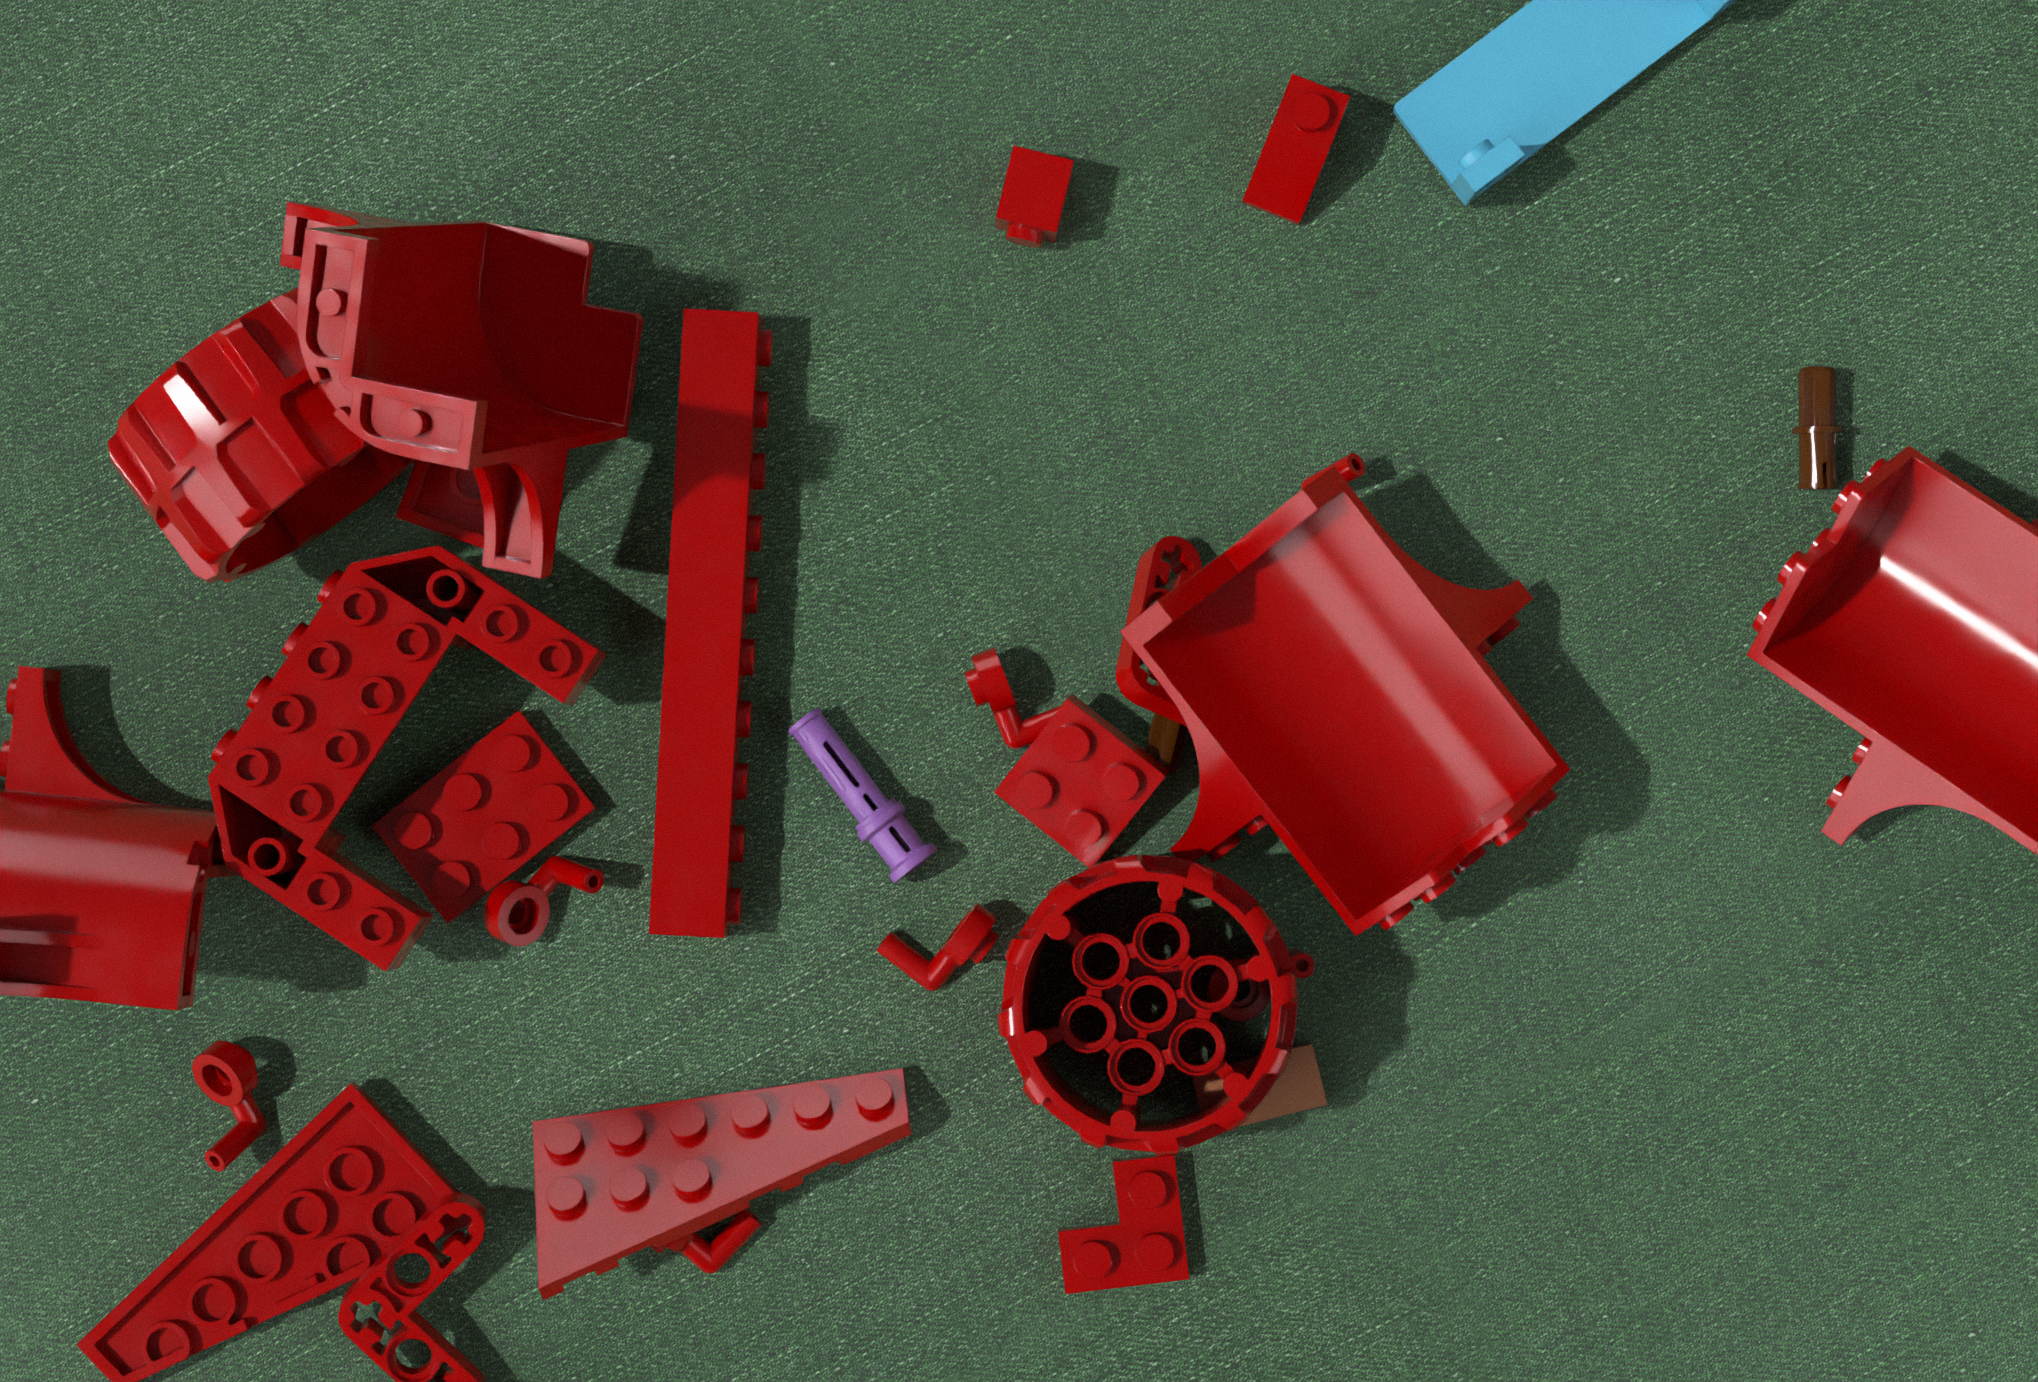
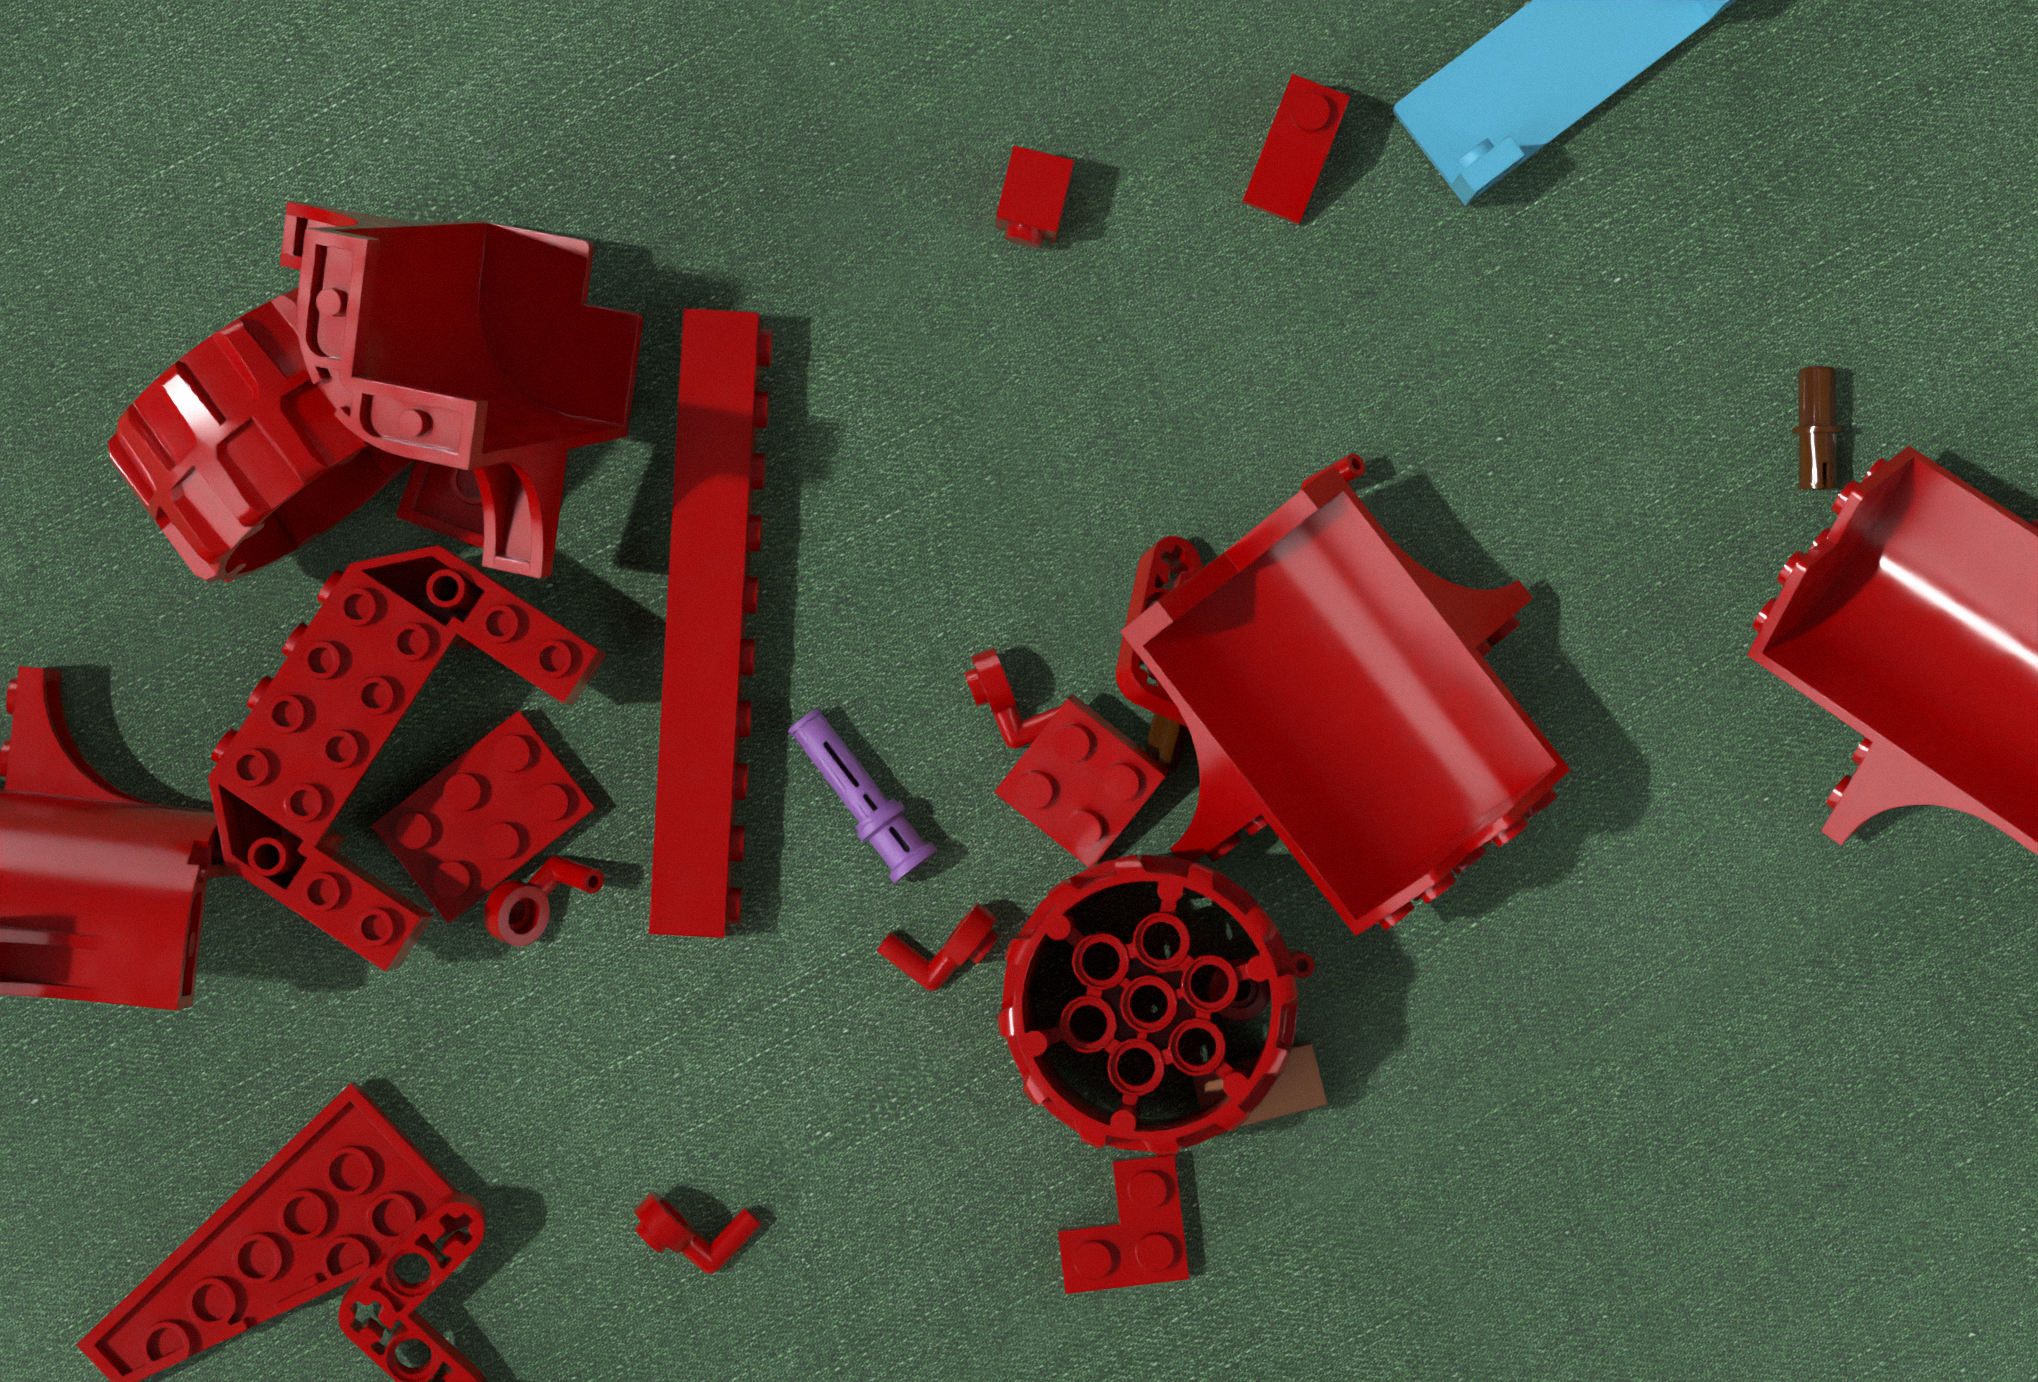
red plate [192,1040,267,1172] -> none
red wing [533,1068,911,1300] -> none

